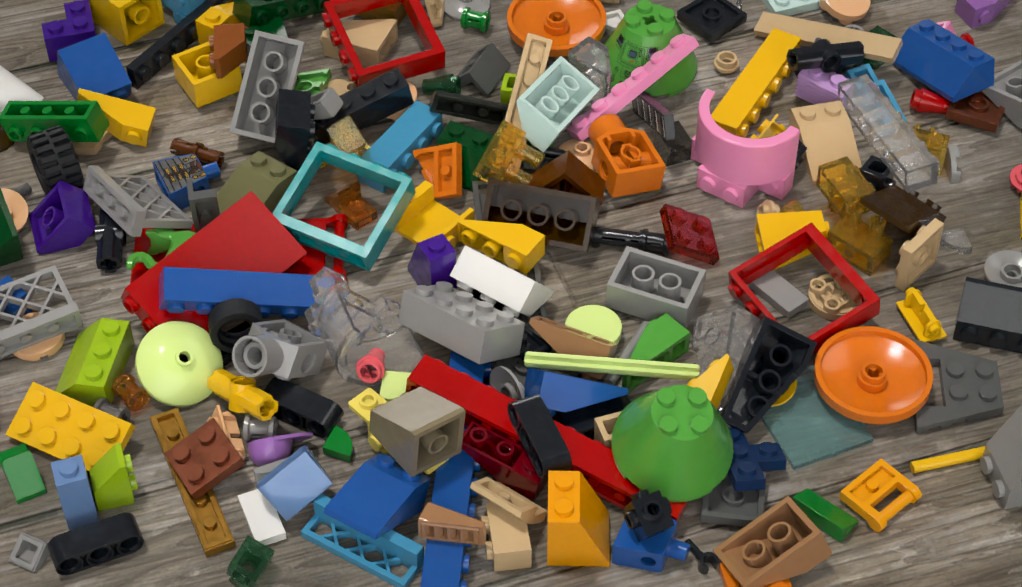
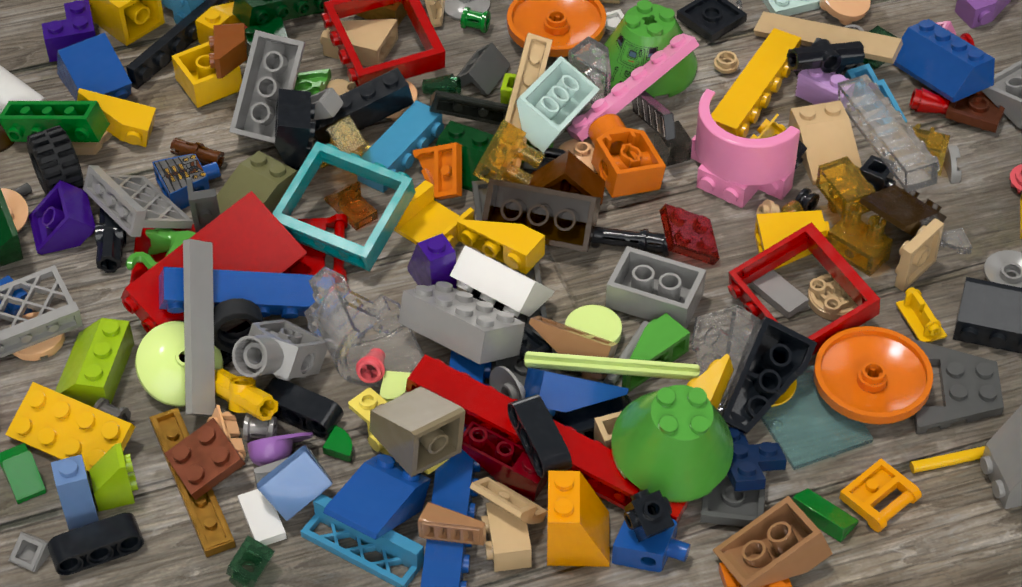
clear orange bush [111,373,150,412] -> none
black hand [685,539,719,575] -> none
none -> light grey tile [183,239,215,417]
none -> black bush [794,187,820,211]

